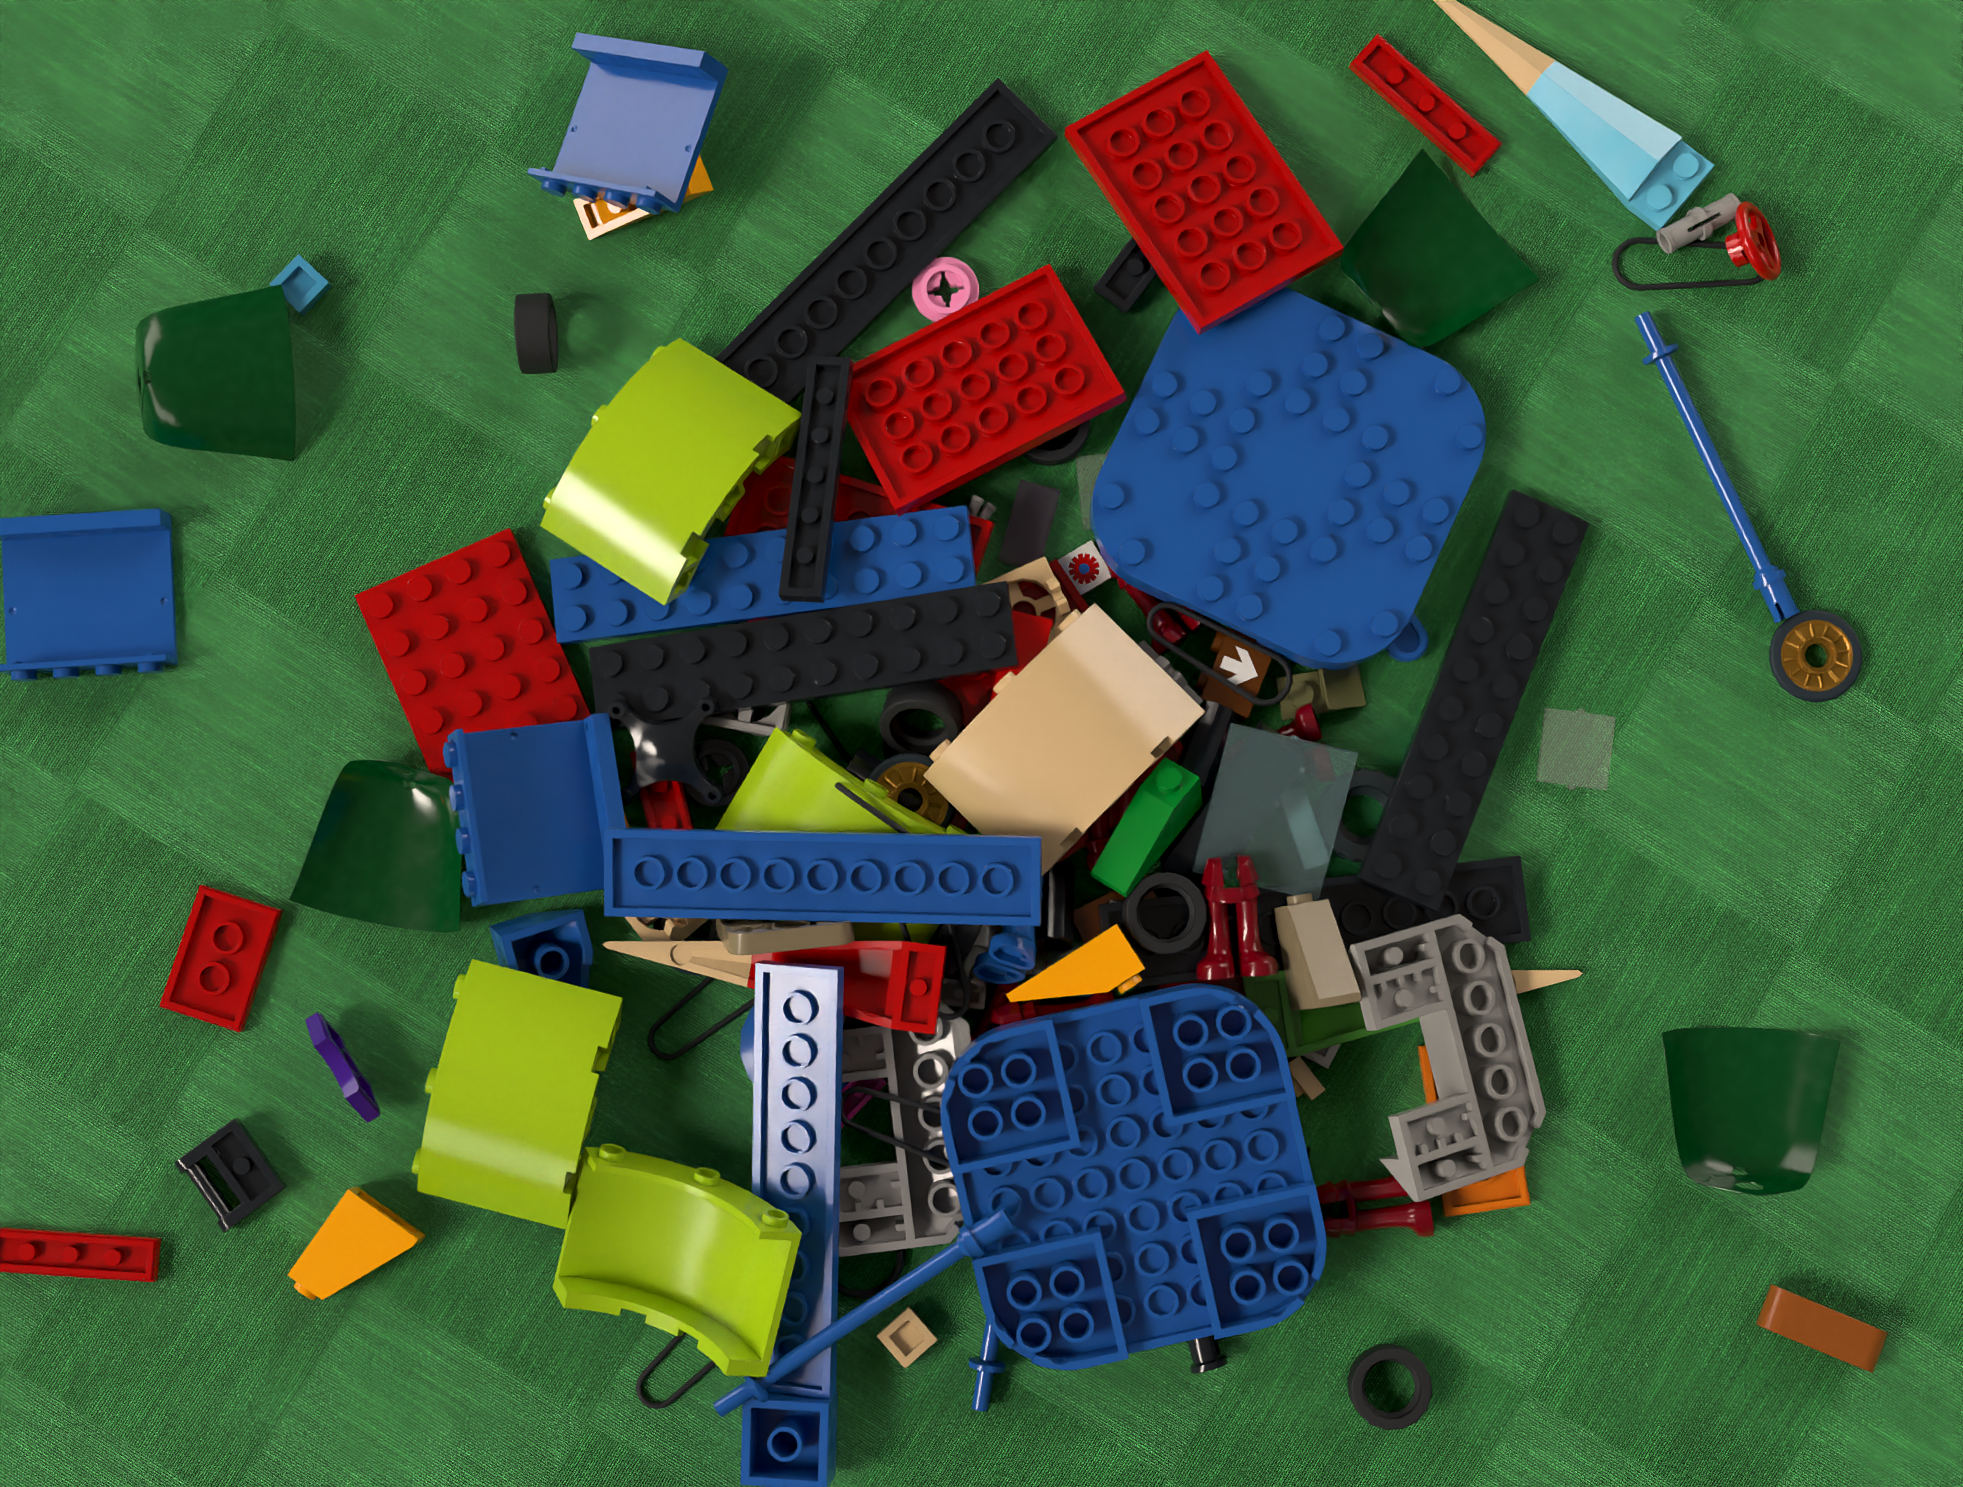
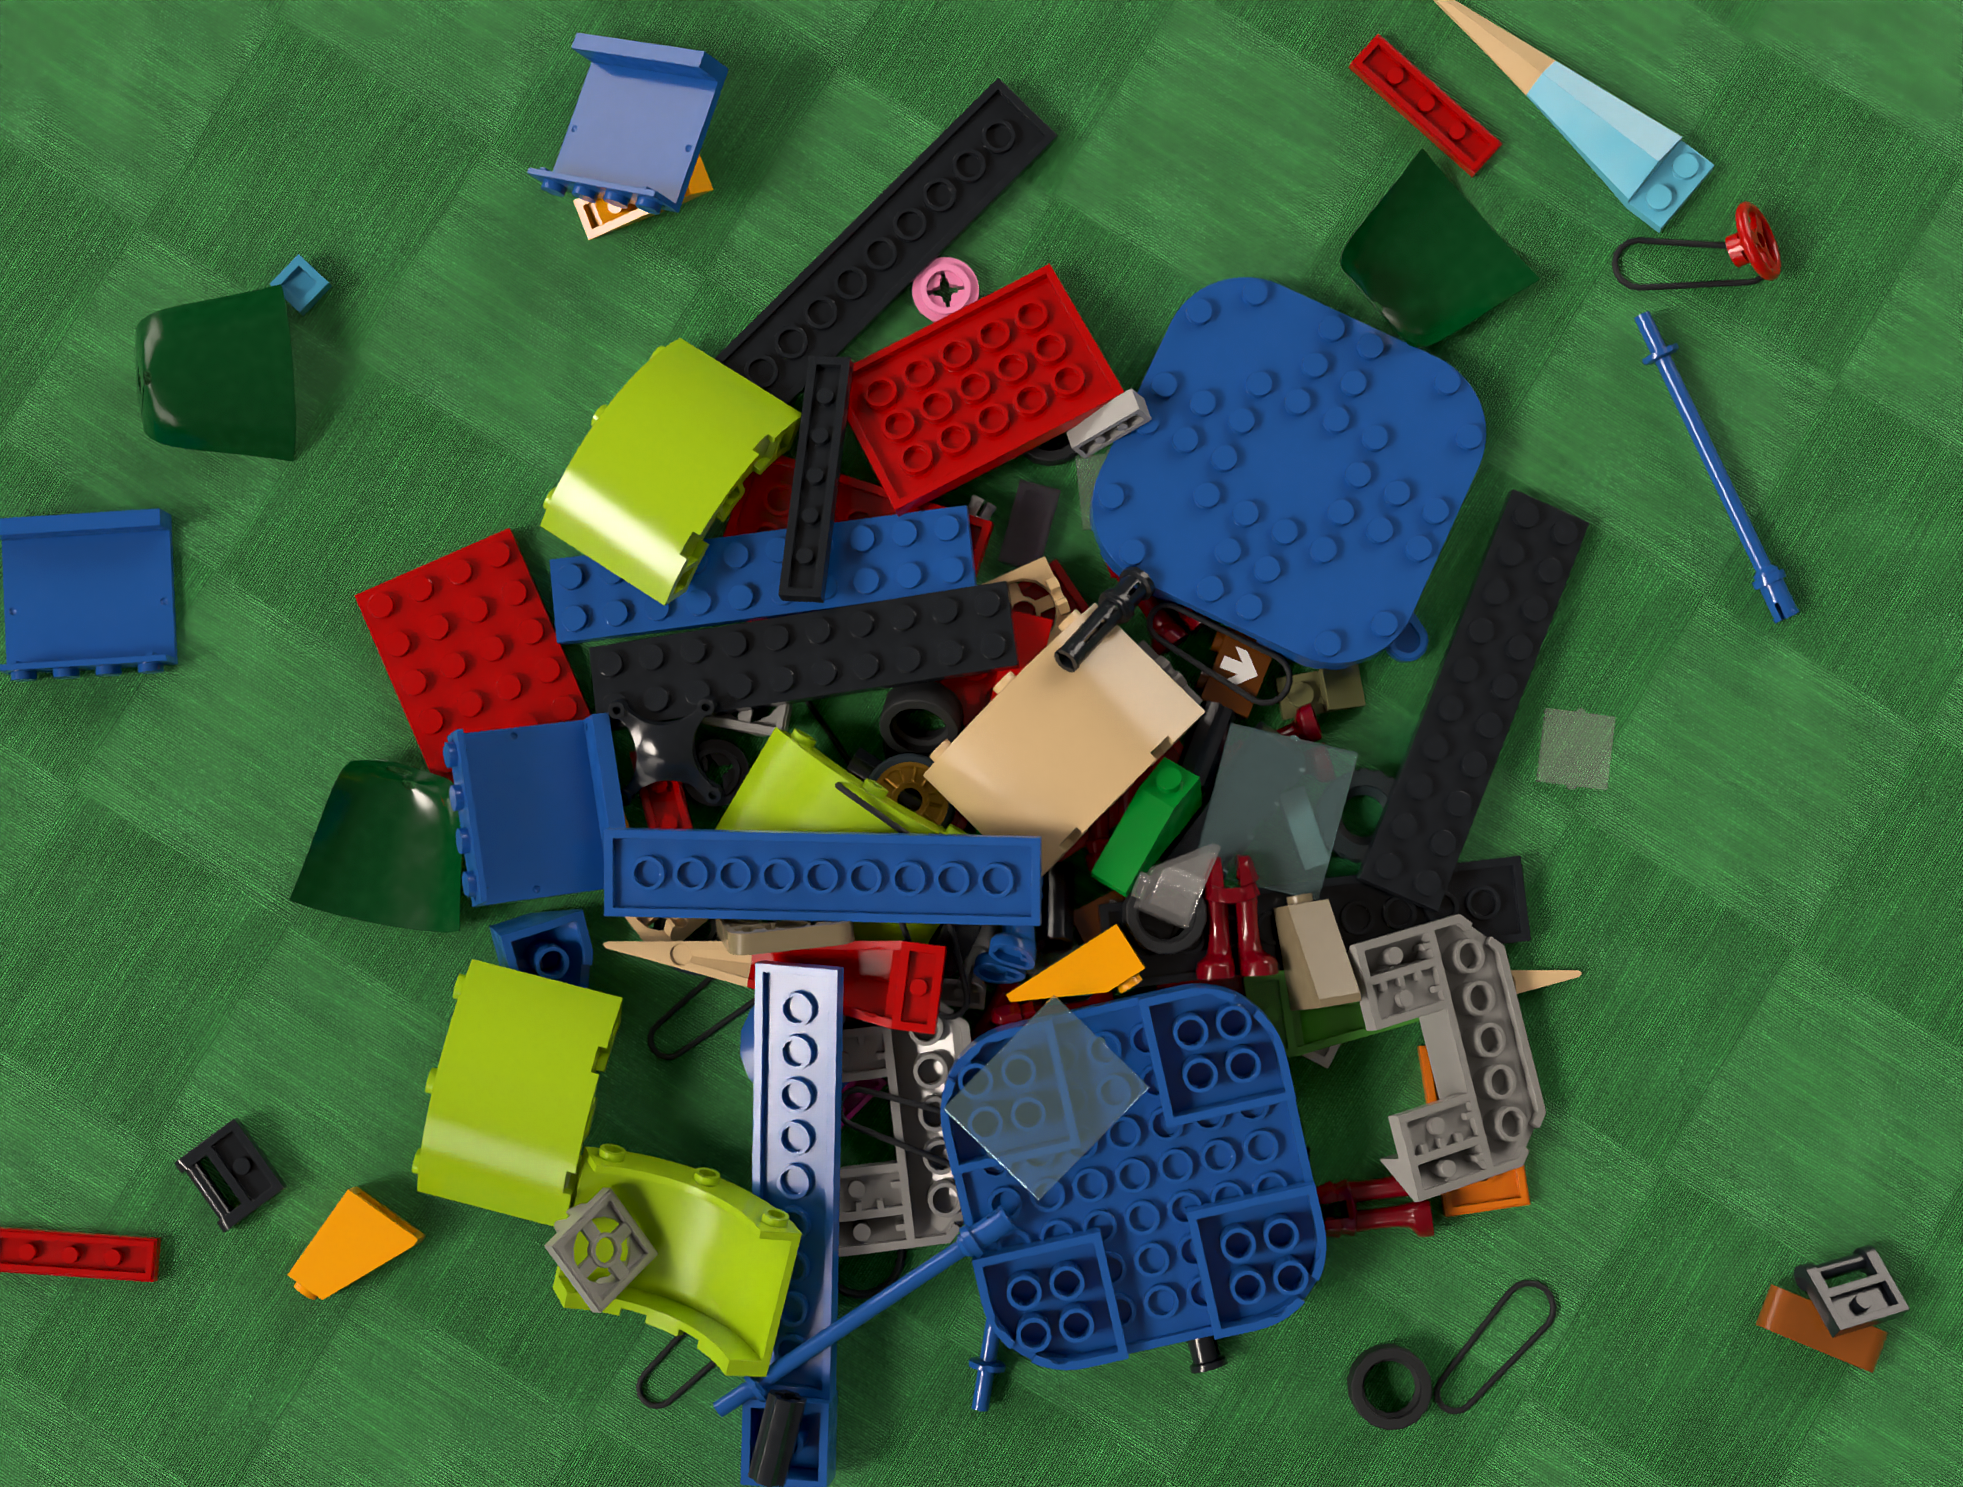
red tile [159,885,284,1032] -> none
dark purple tile [305,1012,381,1123] -> none
black tyre [514,293,558,374] -> none
tan plate [877,1305,938,1369] -> none
tile [1058,540,1112,596] -> none
red plate [1064,50,1344,335] -> none
black hinge [1093,237,1158,316] -> none
tan plate [1288,1056,1325,1100] -> none
light grey pin [1656,193,1740,254] -> none
dark green piece [1661,1027,1841,1196] -> none
wheel [1769,610,1862,702] -> none
none -> light grey piece [544,1188,658,1313]
none -> black axle [748,1389,807,1487]
none -> clear light blue piece [943,995,1149,1201]
none -> black pin [1054,566,1155,672]
none -> light grey piece [1066,388,1152,459]
none -> clear slope [1131,843,1221,928]
none -> black piece [1434,1280,1557,1415]
none -> plate [1794,1245,1910,1338]

